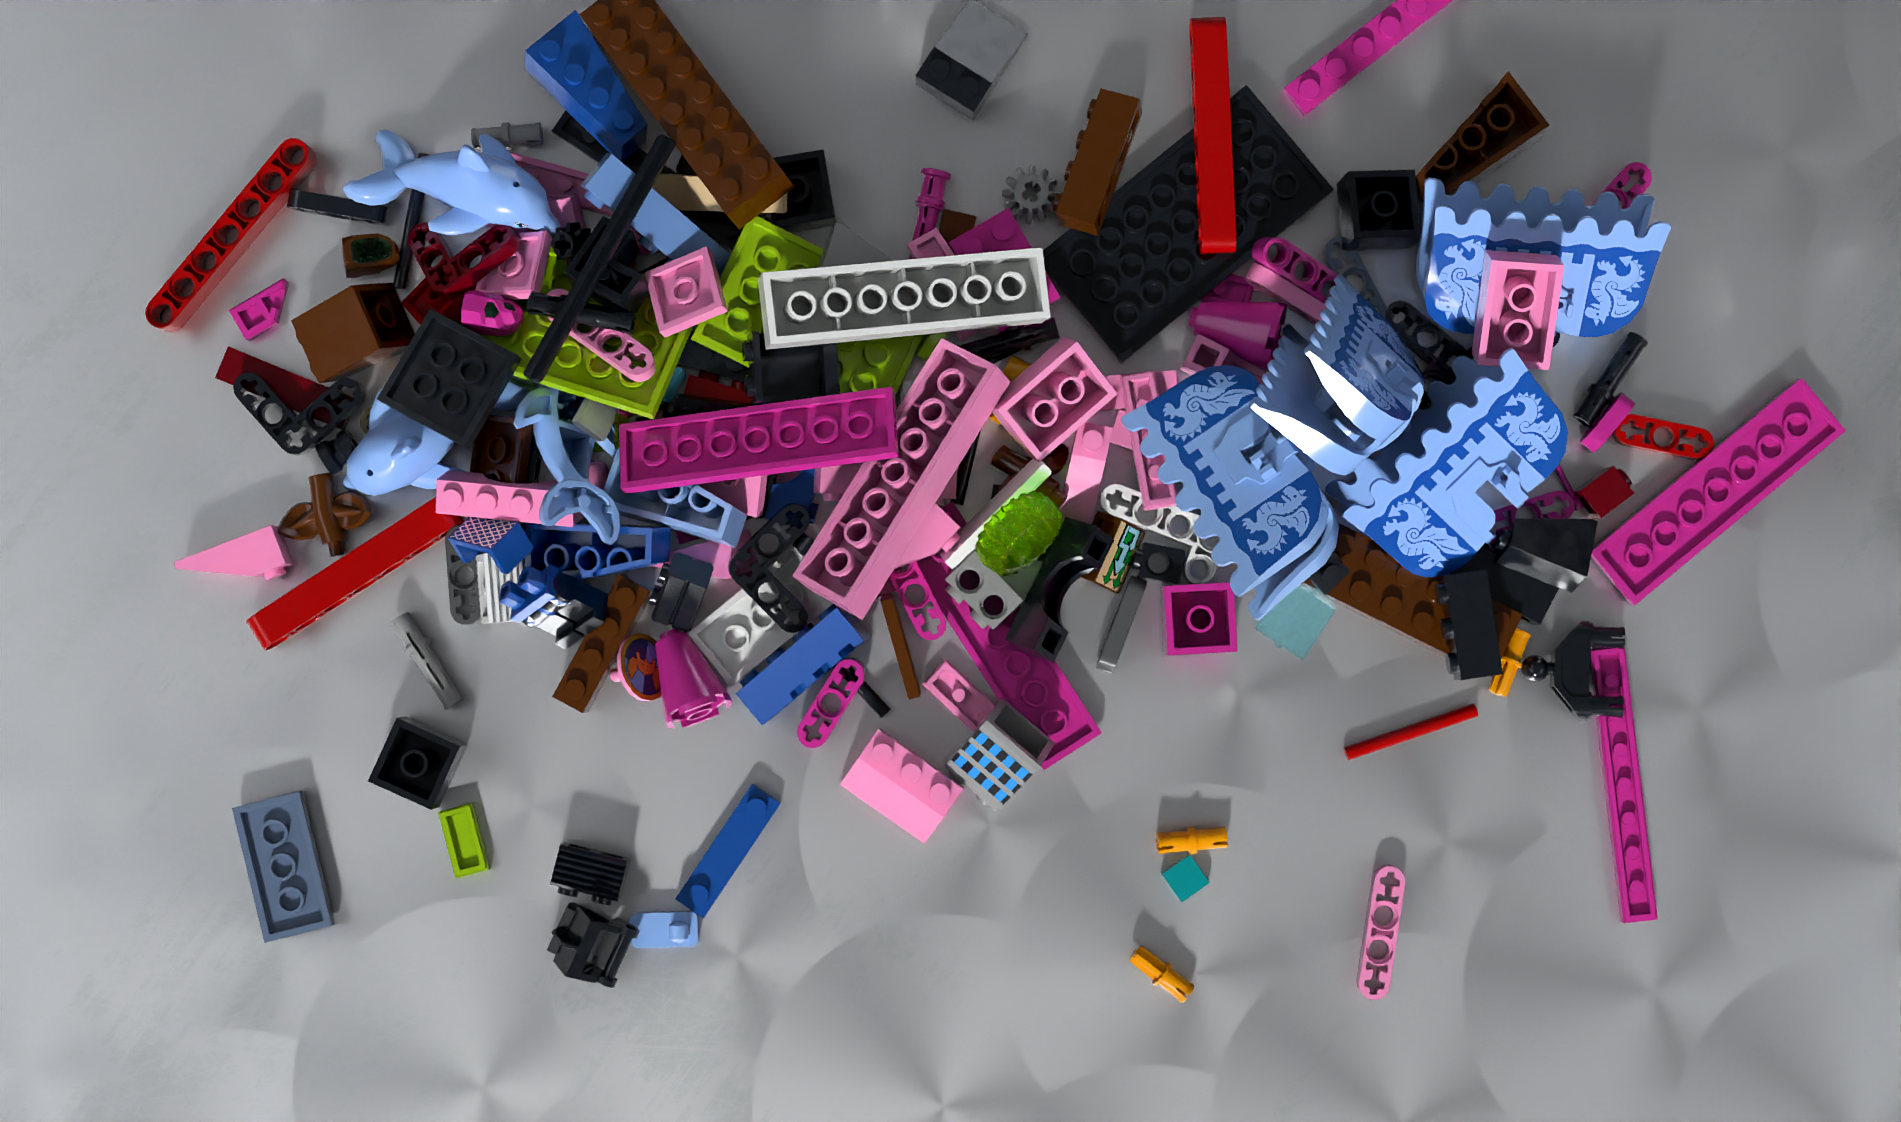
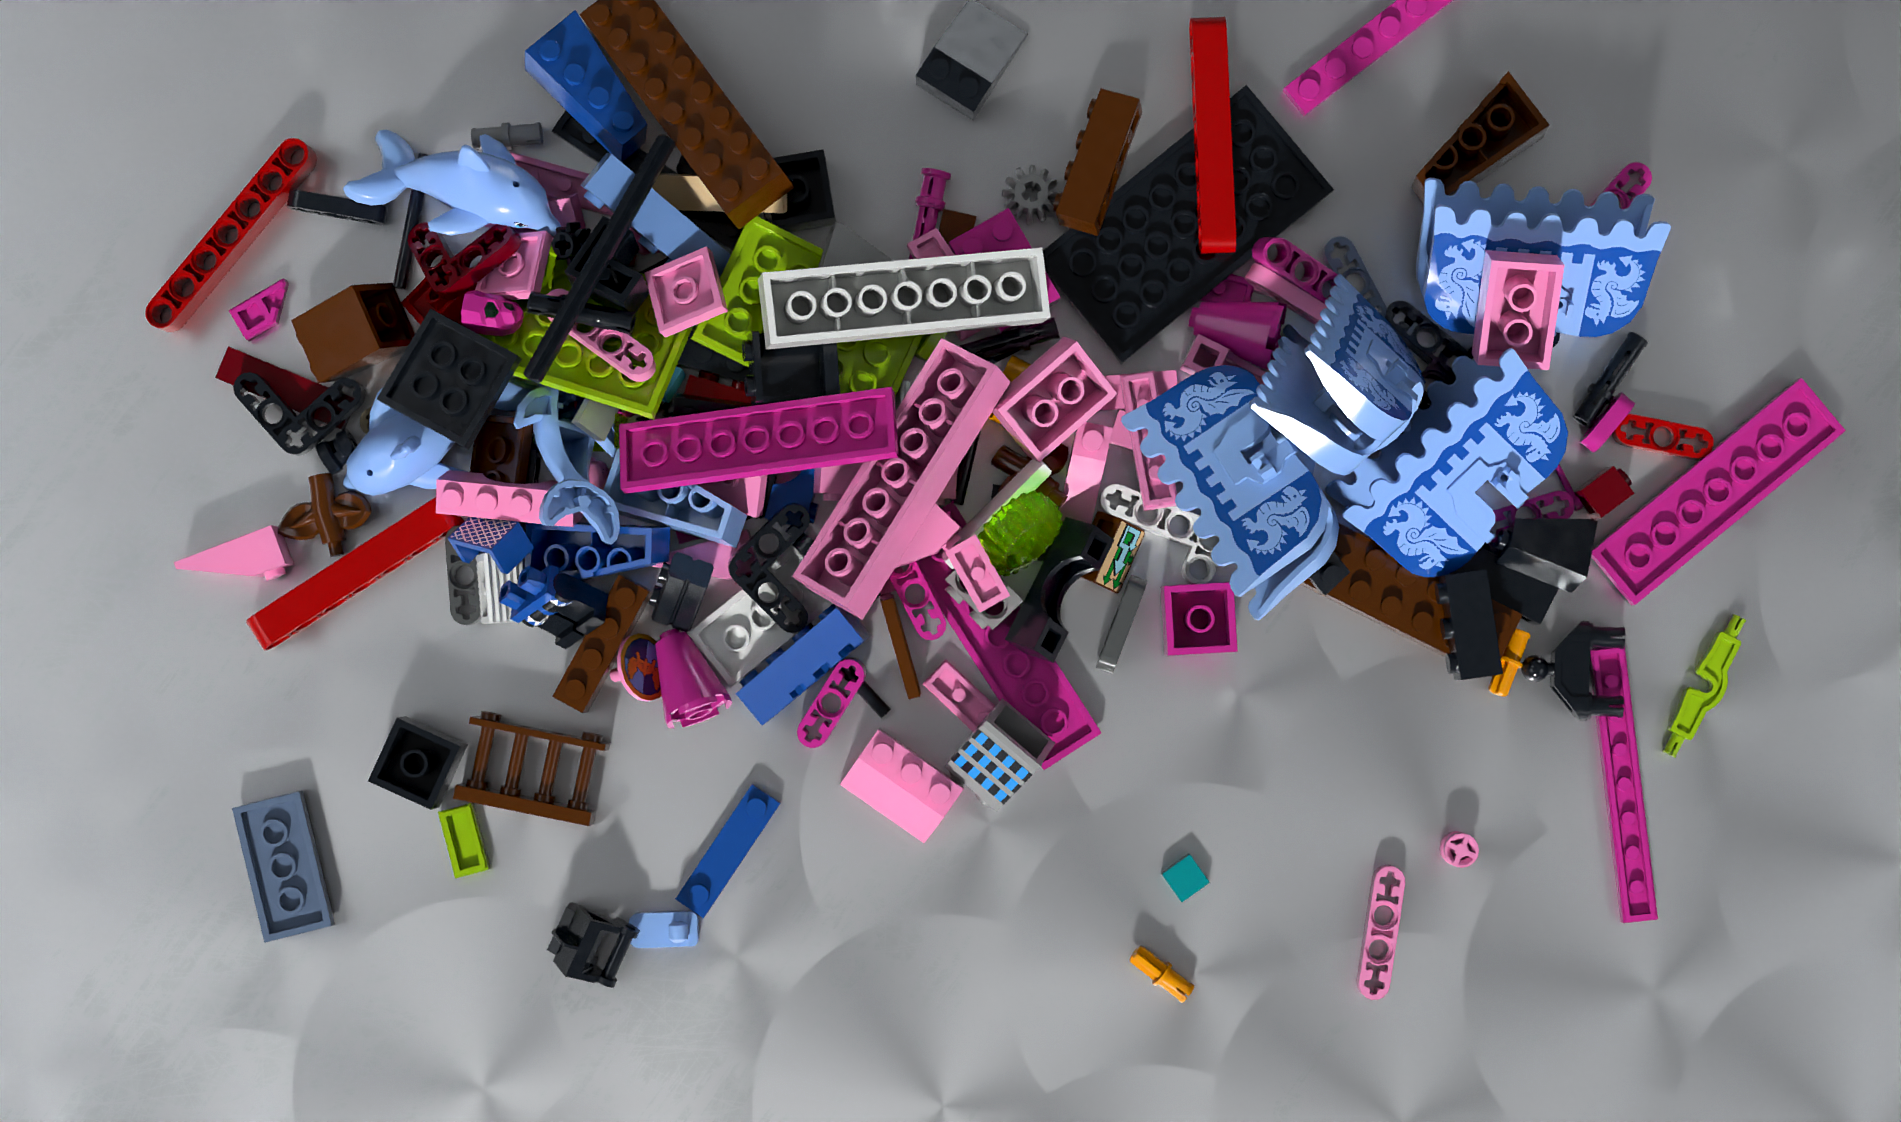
rock [342,233,400,278] -> none
light grey pin [389,612,464,710] -> none
black brick [550,842,631,905] -> none
black brick [1132,542,1186,585] -> none
light orange pin [1156,826,1228,854] -> none
clear light blue piece [1255,586,1335,660] -> none
black brick [1336,170,1421,250] -> none
red piece [1343,704,1478,760] -> none
none -> reddish brown fence [453,711,611,826]
none -> bright pink plate [945,534,1010,613]
none -> bright pink wheel [1439,831,1479,868]
none -> lime piece [1662,614,1746,758]

